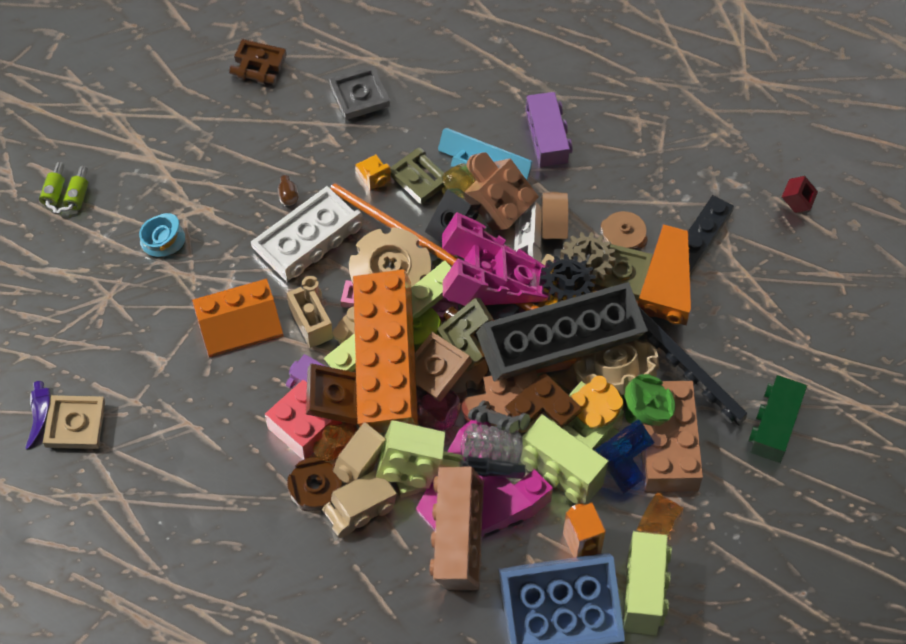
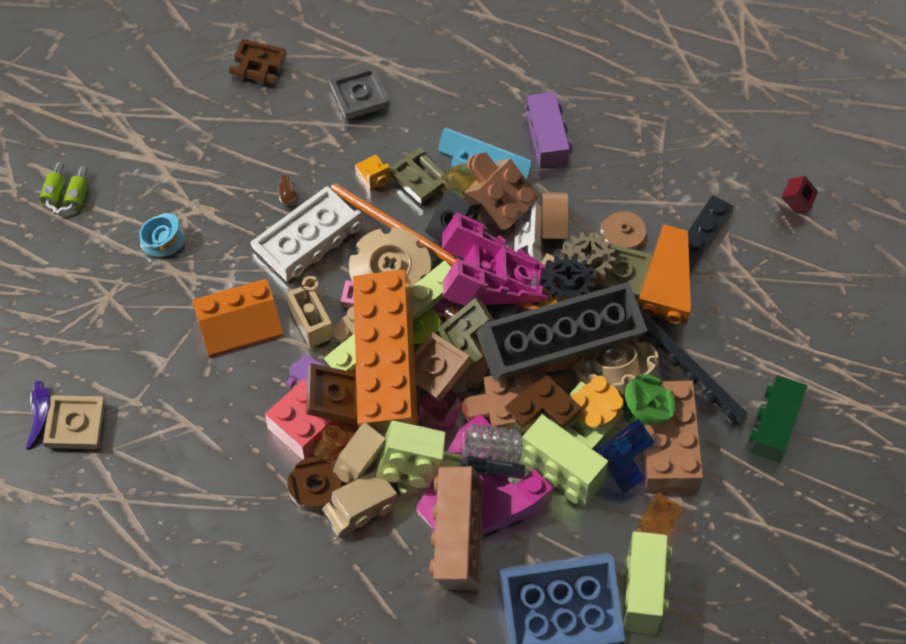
dark grey piece [468,400,530,433] -> none
orange brick [563,503,606,558] -> none

